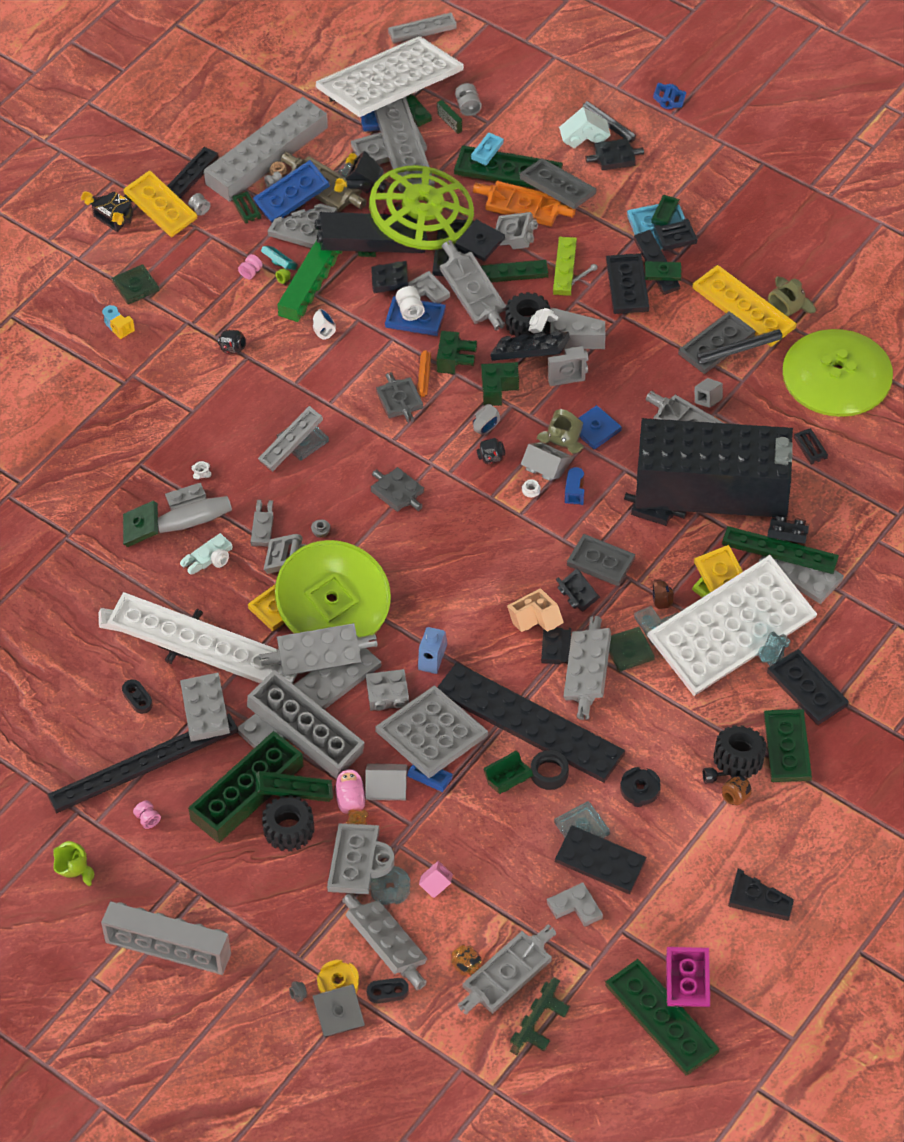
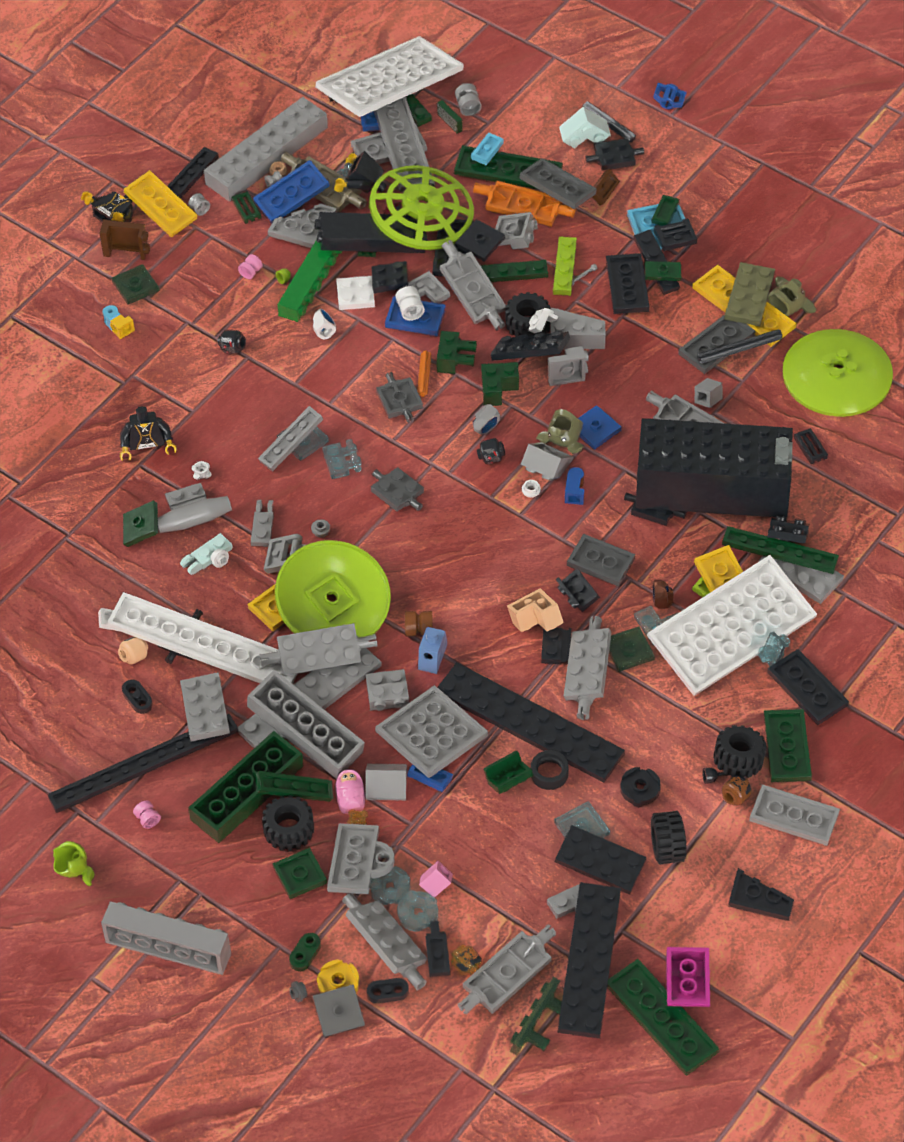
teal plate [261,246,298,270] -> none
light grey plate [388,13,457,44] -> none
none -> reddish brown panel [99,220,150,260]
none -> light nougat head [118,636,148,664]
none -> torso [119,406,177,461]
none -> dark green plate [273,848,327,899]
none -> dark green plate [289,933,321,972]
none -> clear light blue plate [322,439,362,479]
none -> white plate [336,276,375,310]
none -> clear light blue plate [397,890,439,932]
none -> dark orange wheel [405,611,433,637]
none -> black hinge [425,921,450,977]
none -> black plate [558,882,621,1039]
none -> reddish brown plate [593,169,620,206]
none -> black tyre [651,811,687,865]
none -> olive plate [725,262,775,326]
none -> light grey plate [749,784,840,846]

